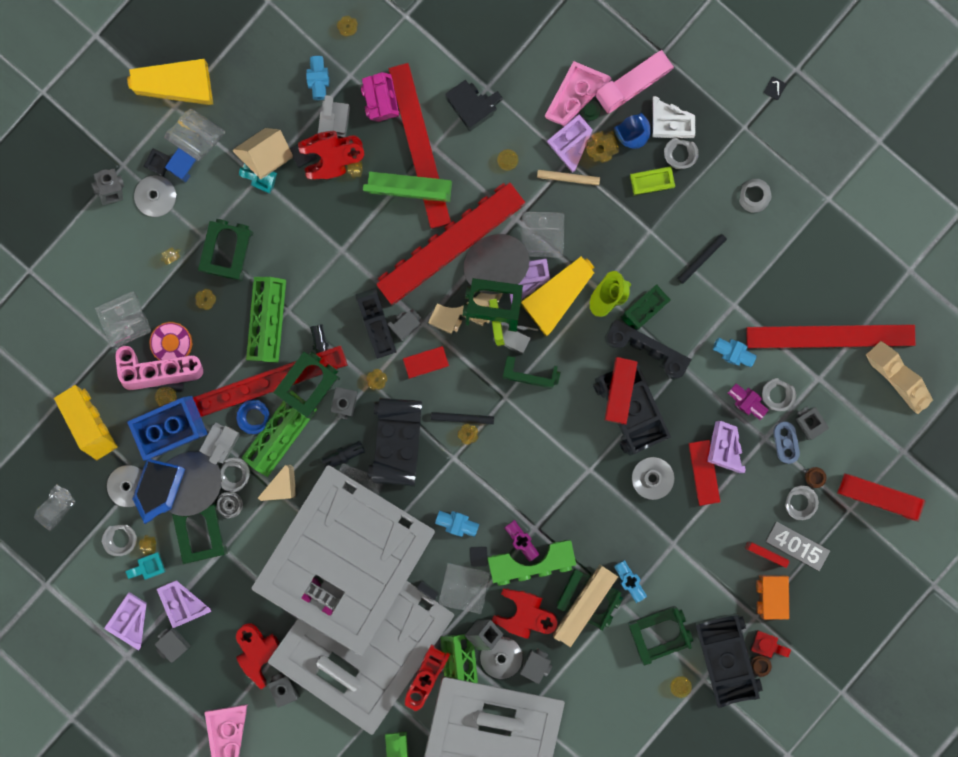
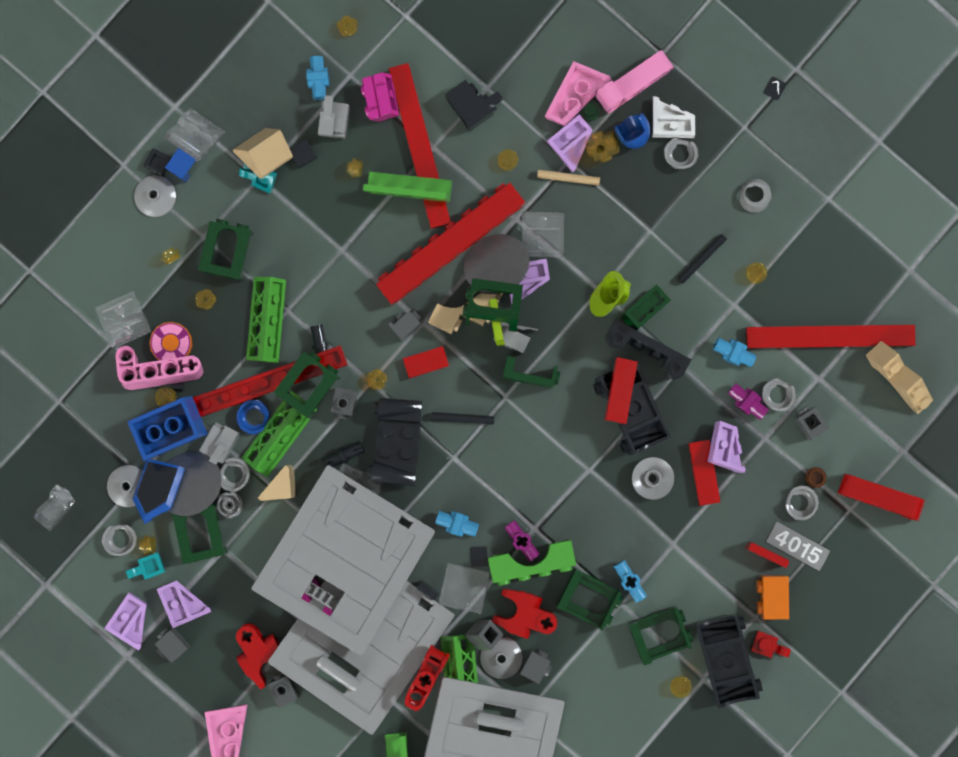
yellow wedge [54,385,118,460] -> none
flat silver brick [92,169,124,205] -> none
yellow slope [127,59,213,105] -> none
red piece [298,131,364,179] -> none
black slope [356,288,397,359] -> none
clear yellow plate [458,424,478,445] -> none
yellow slope [521,256,594,337] -> none
tan fence [553,564,618,647] -> none
lime tile [630,166,675,196] -> none
reddish brown plate [751,655,772,677] -> none
sand blue plate [773,422,800,464] -> none
none -> clear yellow plate [746,262,767,284]

